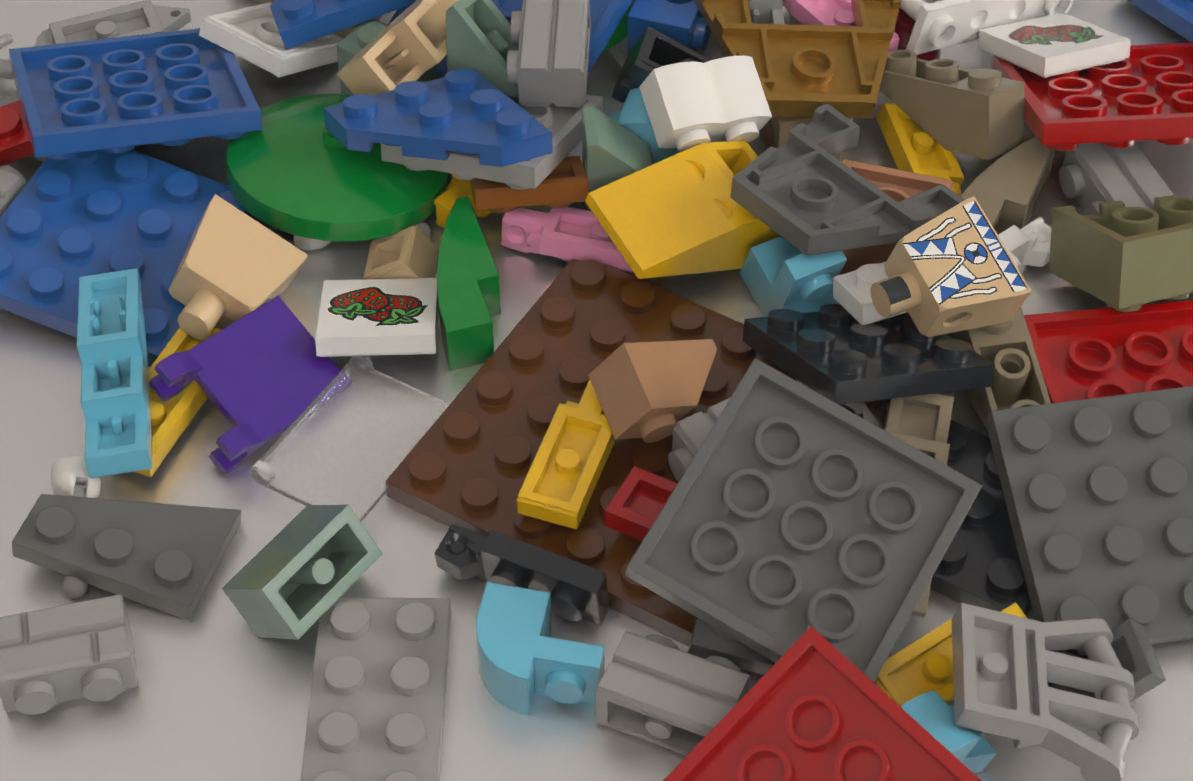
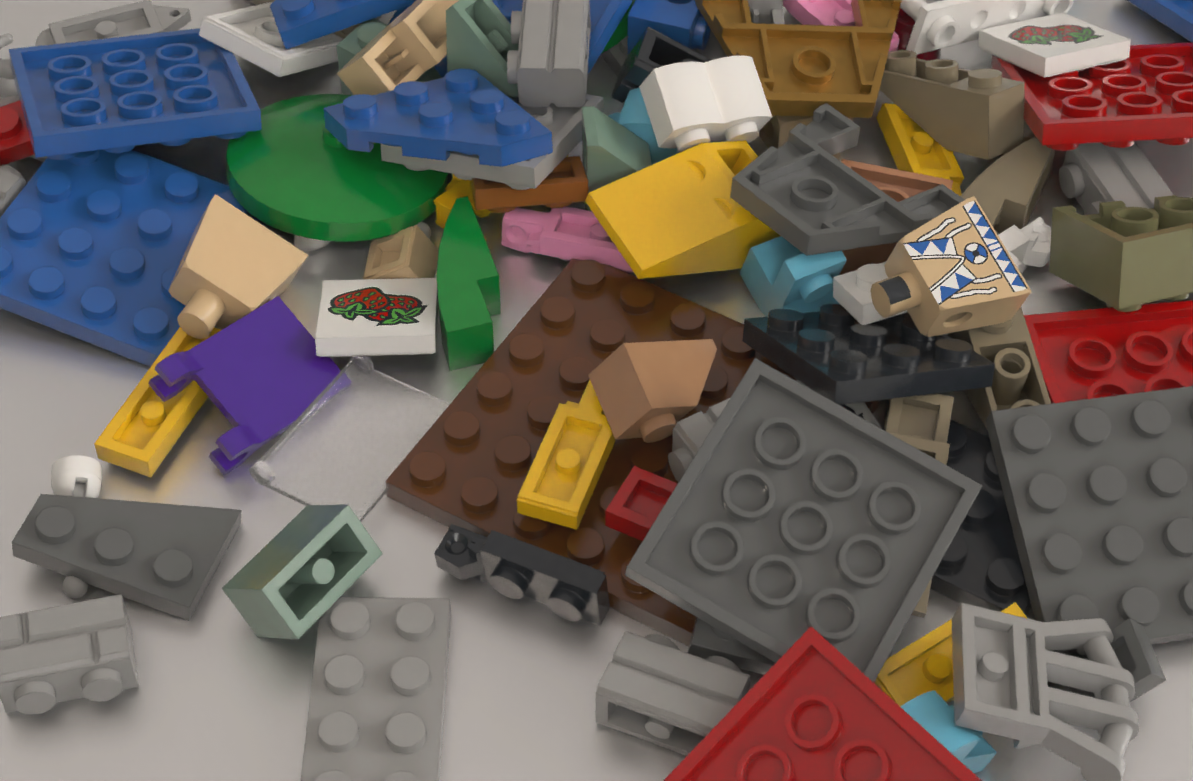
medium azure slope [77,268,152,478] -> none
medium azure brick [476,582,604,715] -> none

